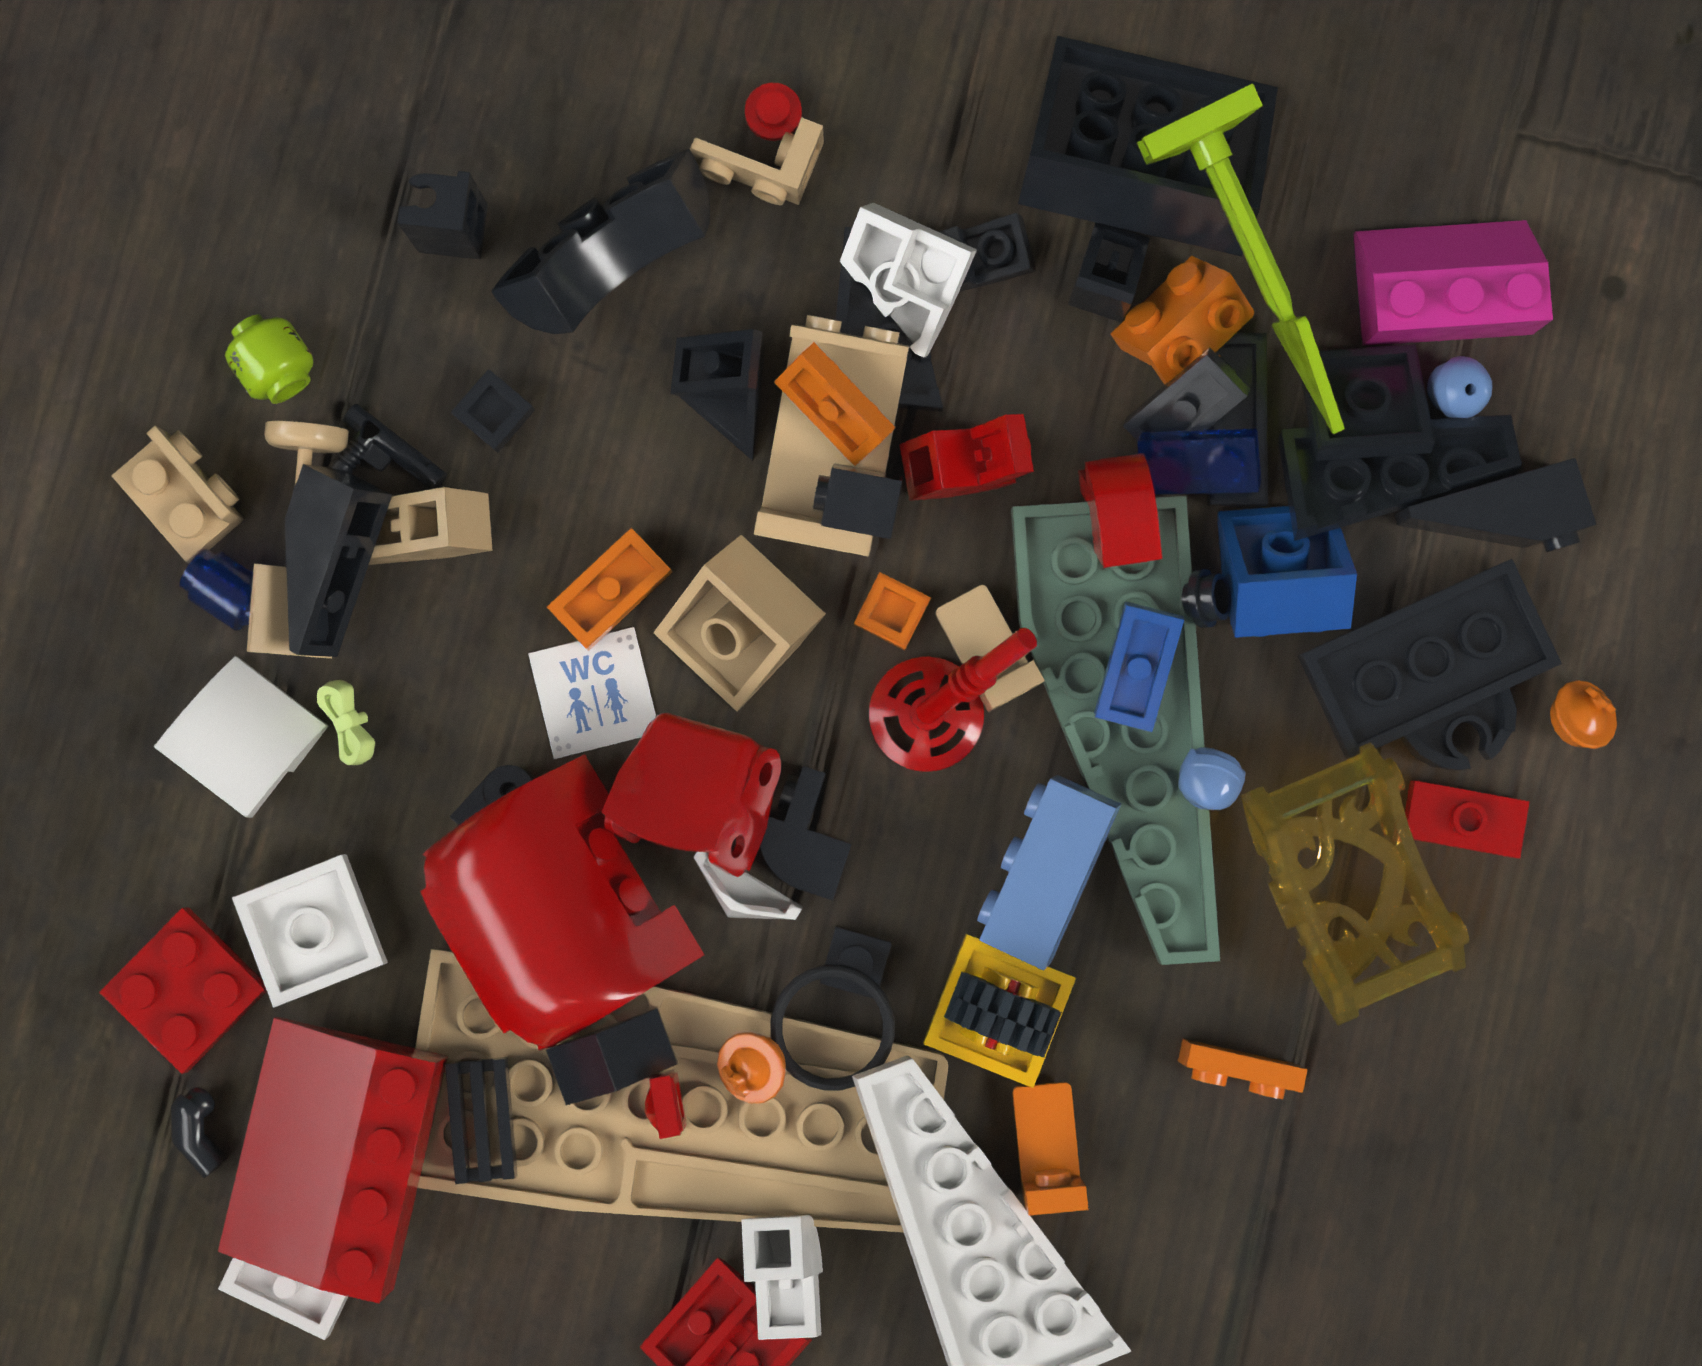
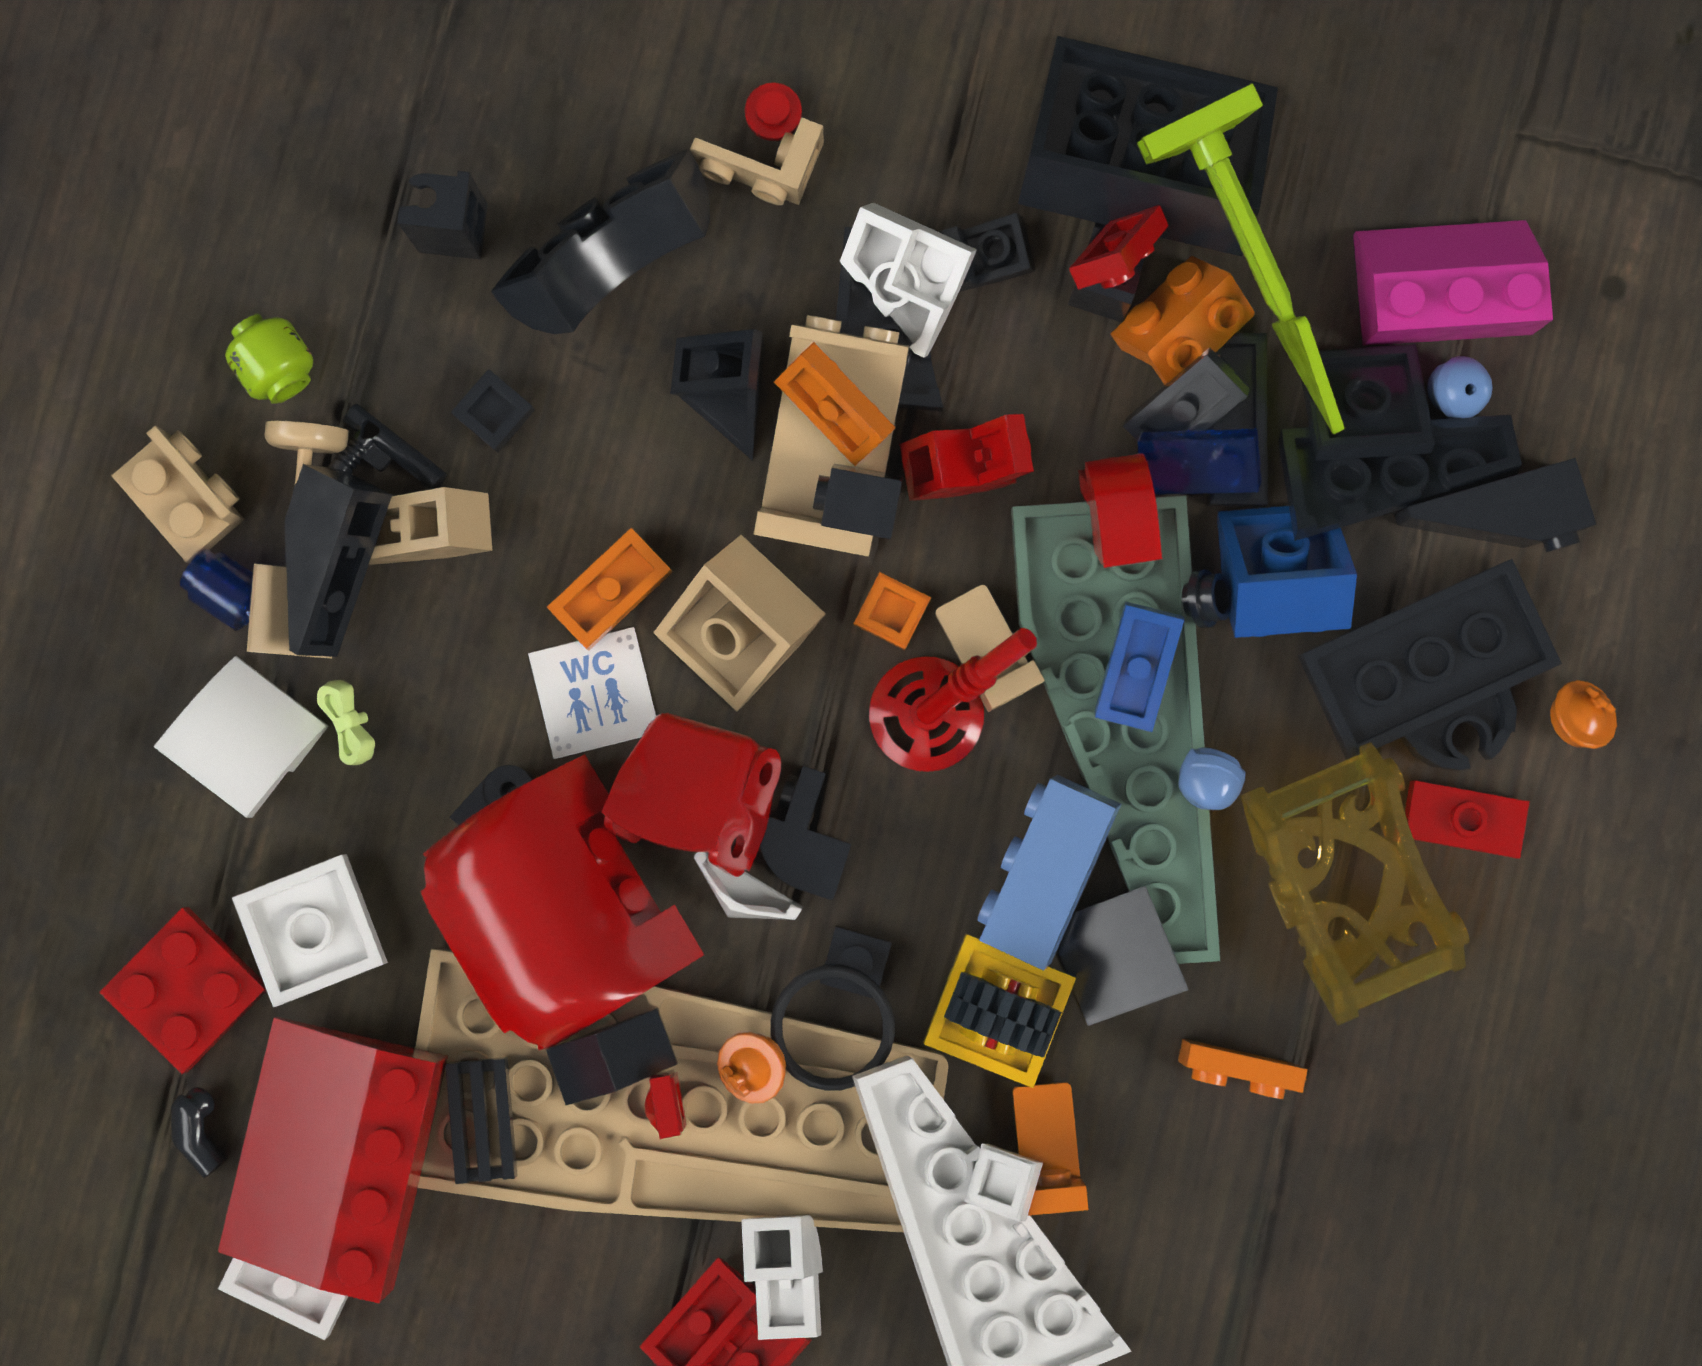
none -> white tile [965,1143,1043,1222]
none -> sticker [1057,886,1189,1026]
none -> red plate [1069,205,1169,290]

